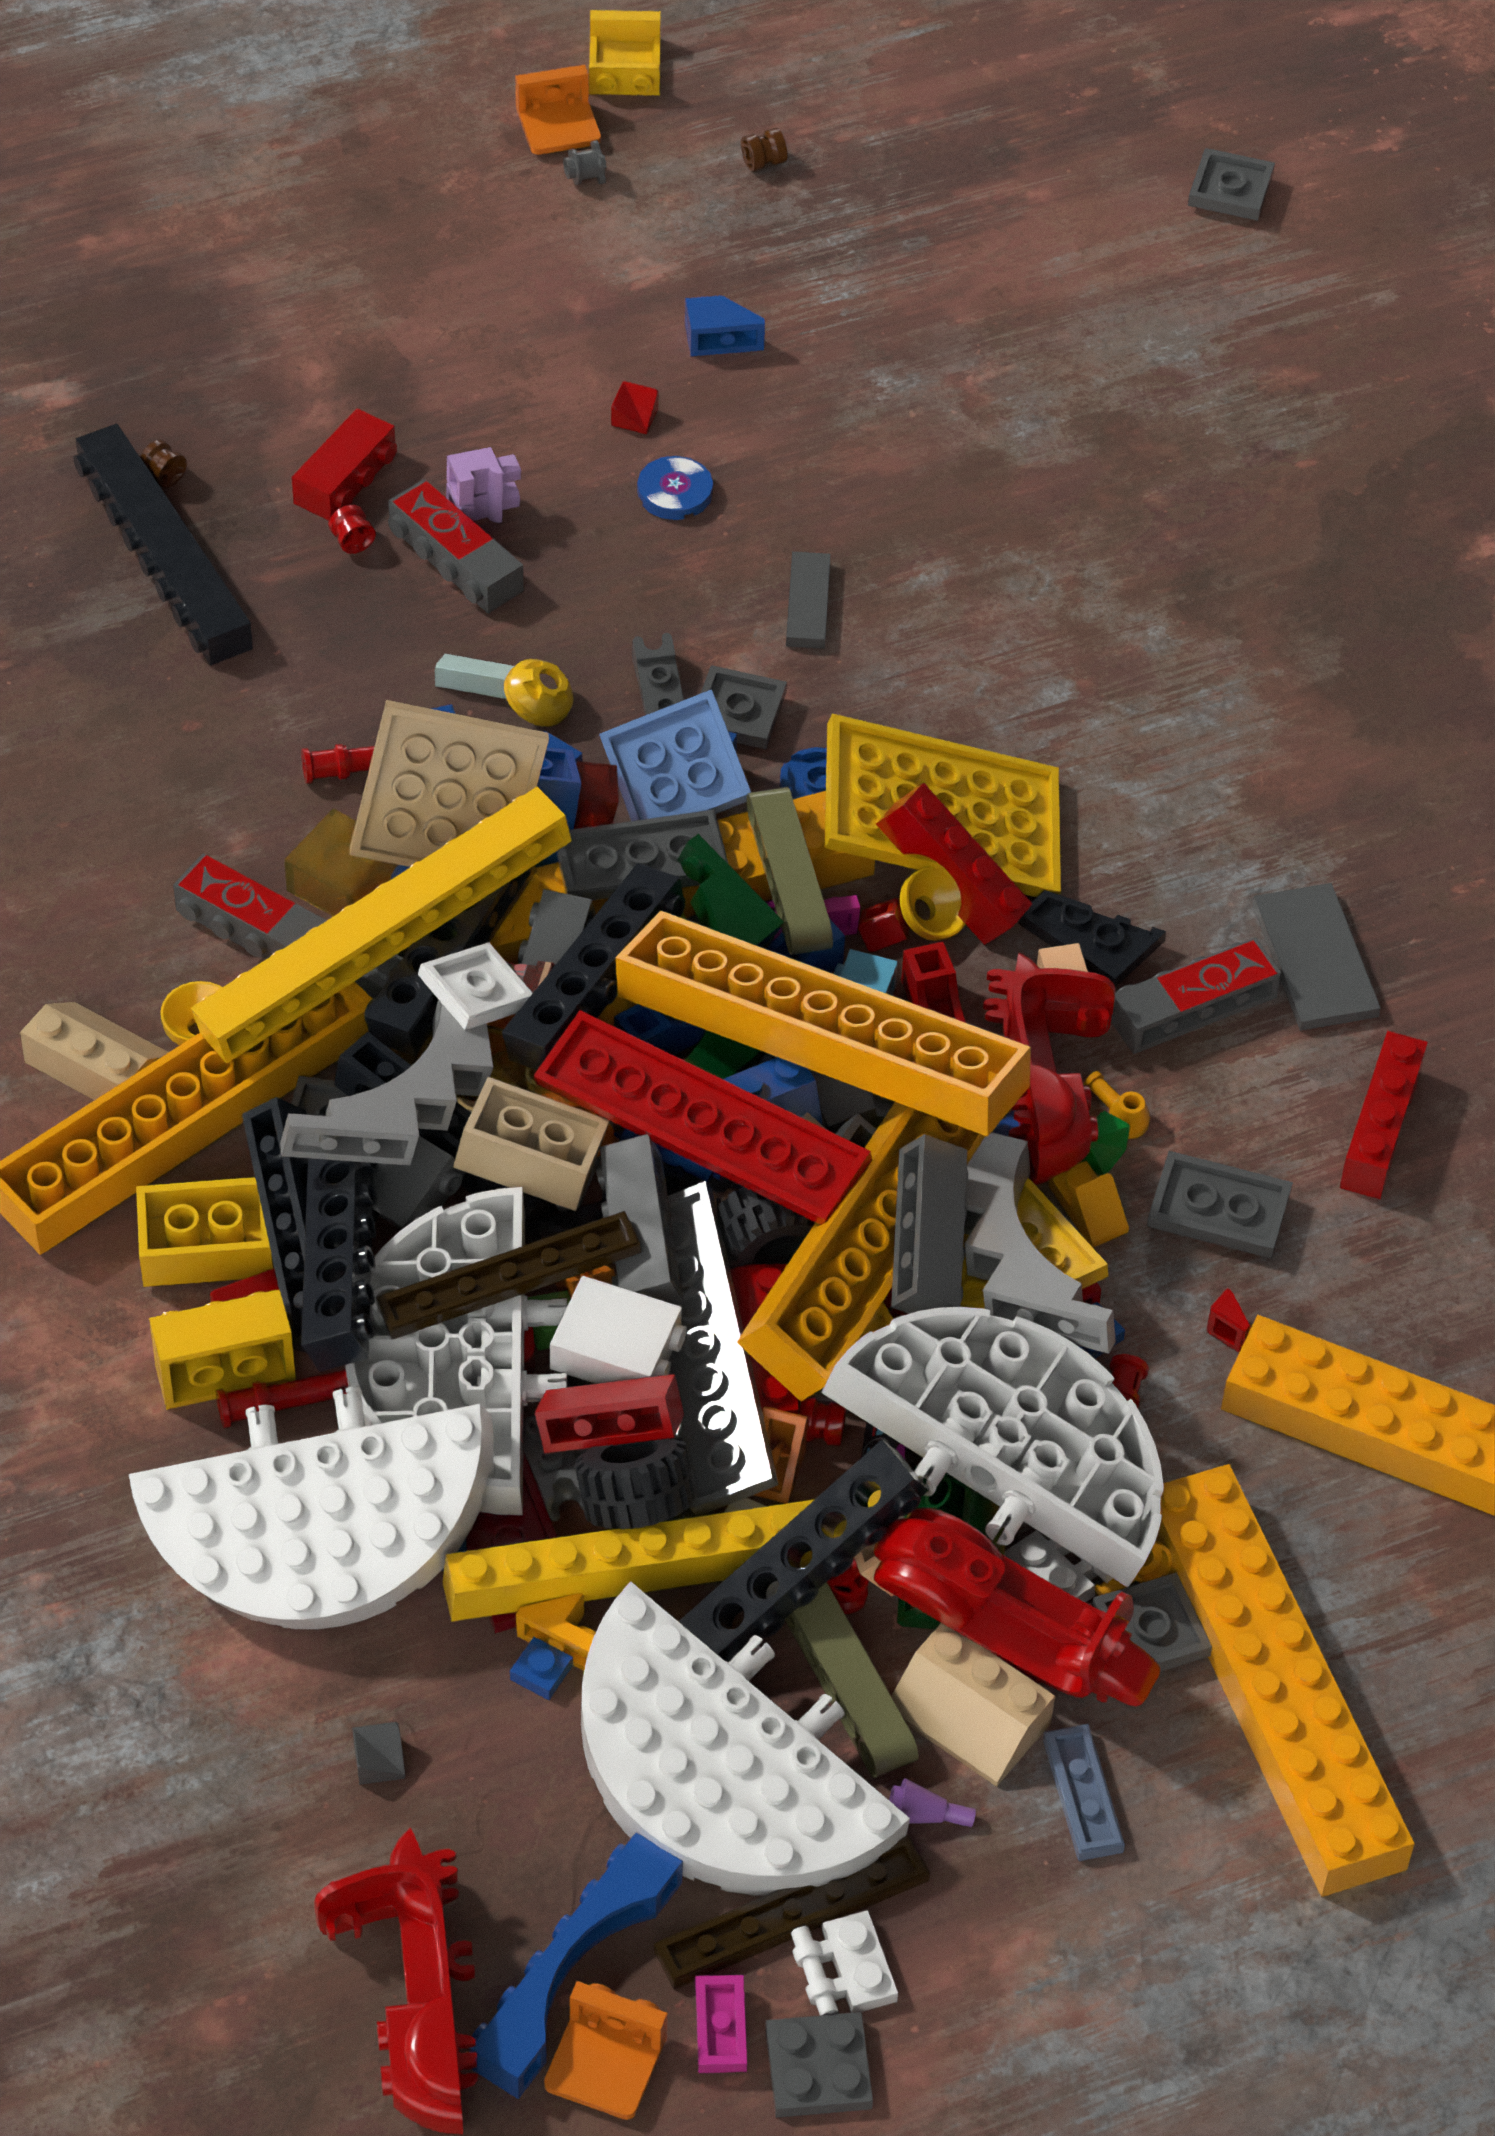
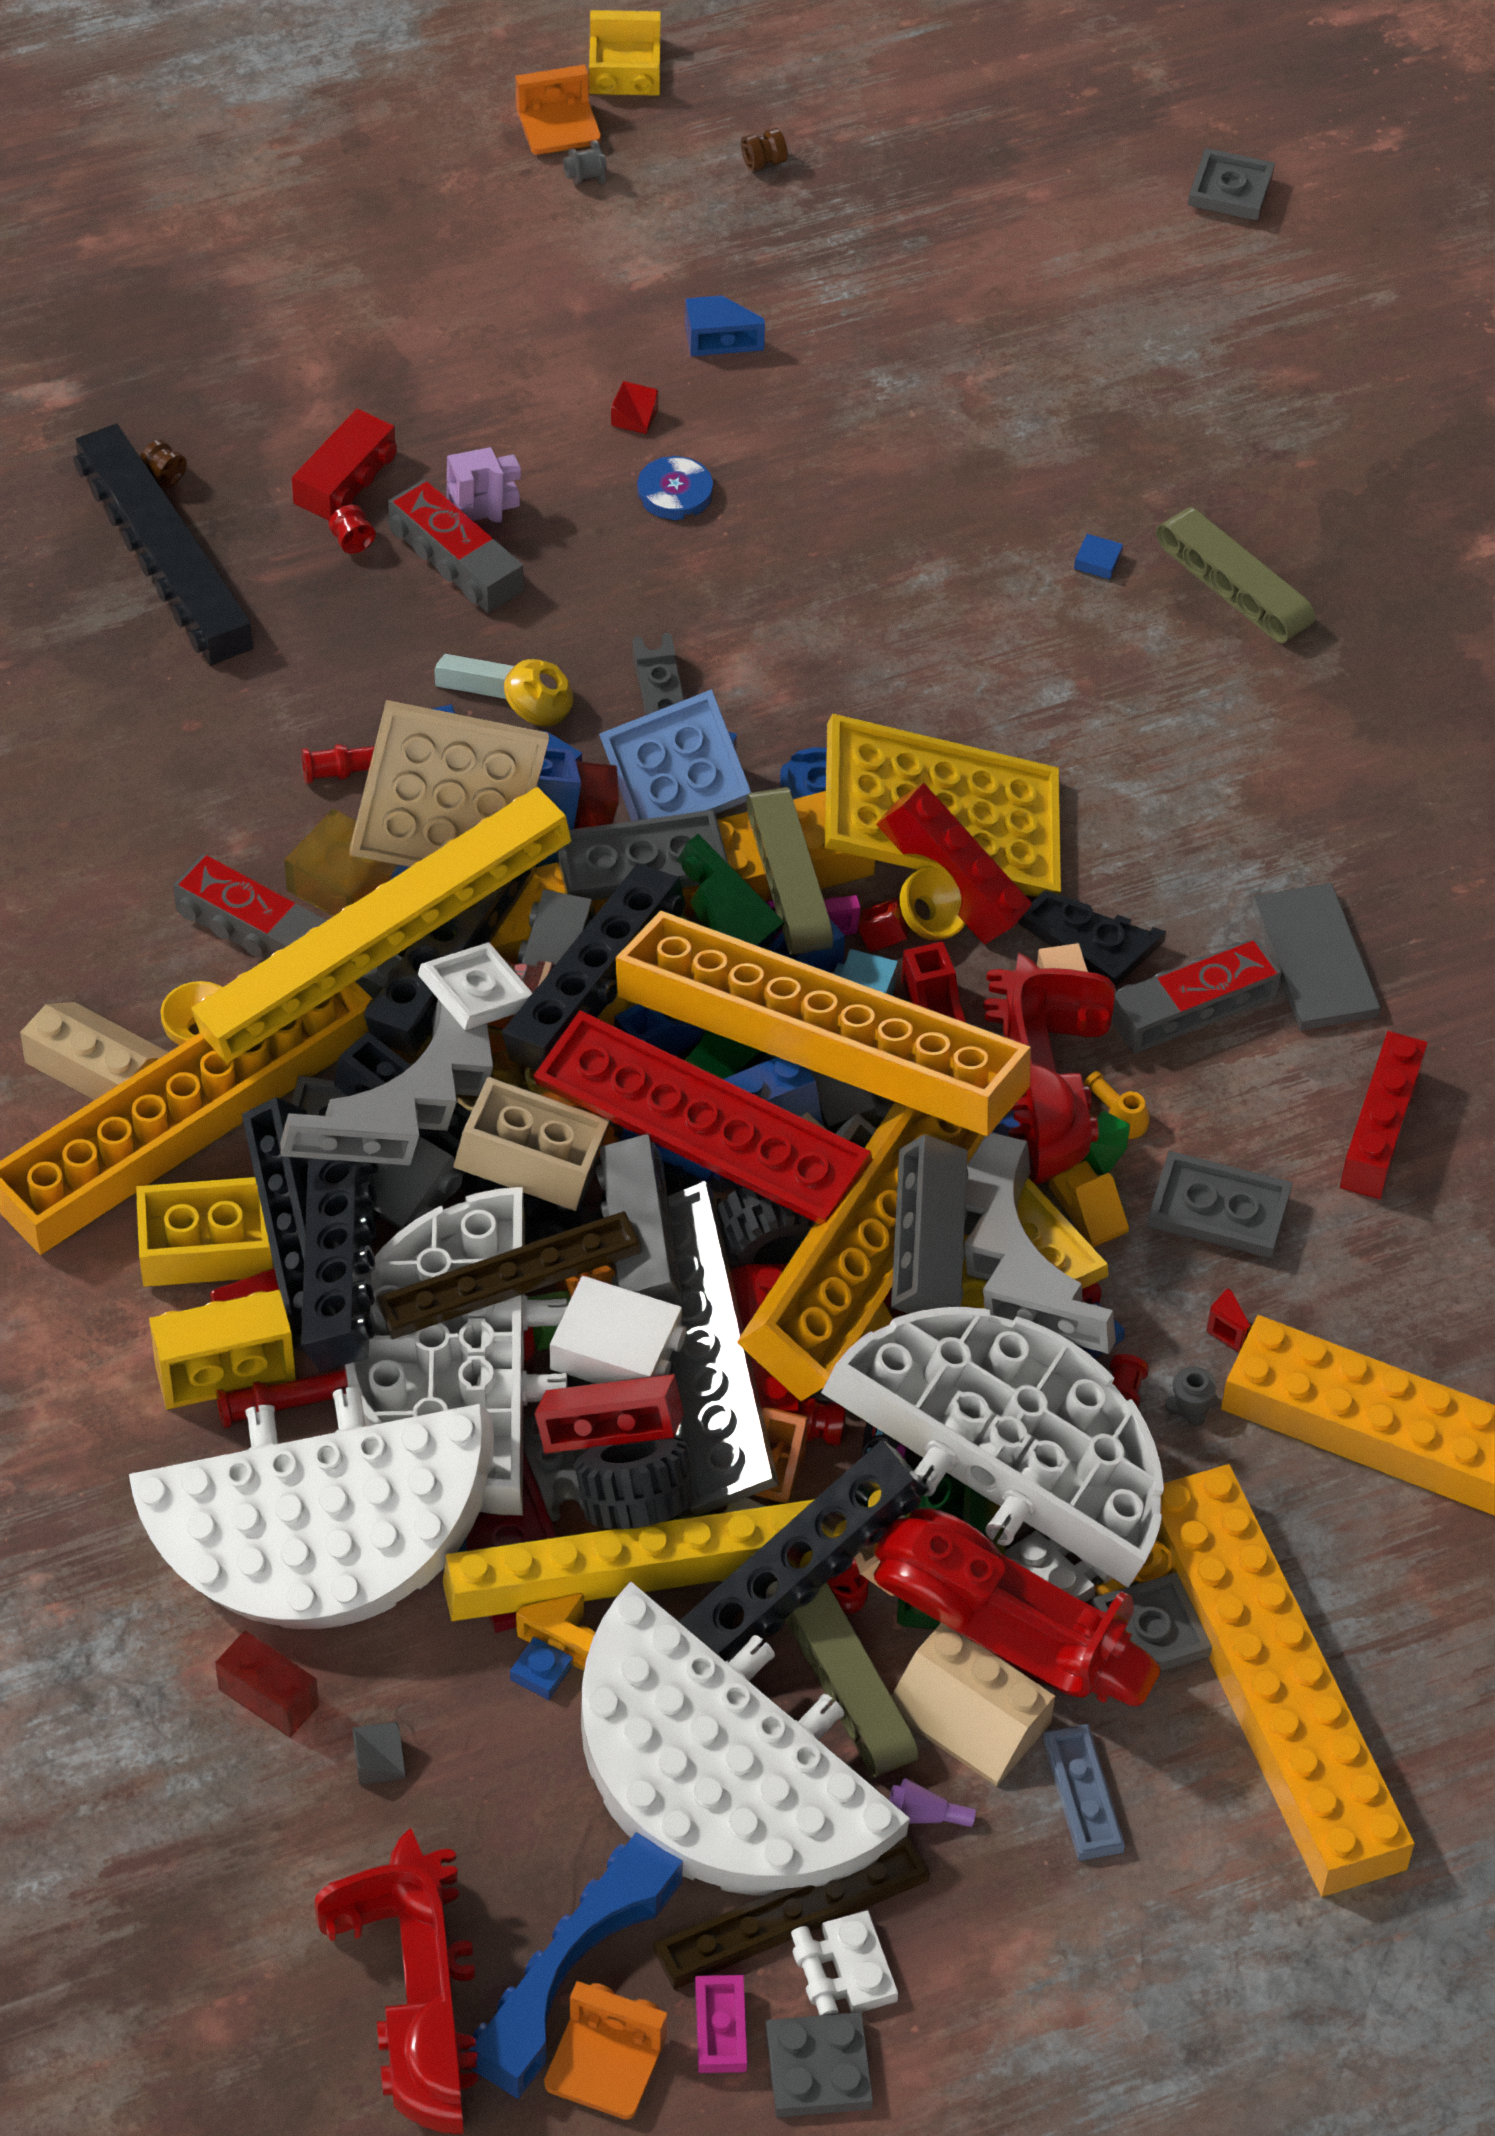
dark grey plate [700,665,787,749] -> none
dark grey tile [786,551,831,649] -> none
none -> clear red brick [215,1630,319,1738]
none -> blue tile [1074,534,1123,579]
none -> olive beam [1156,507,1315,643]
none -> dark grey brick [1165,1367,1218,1426]

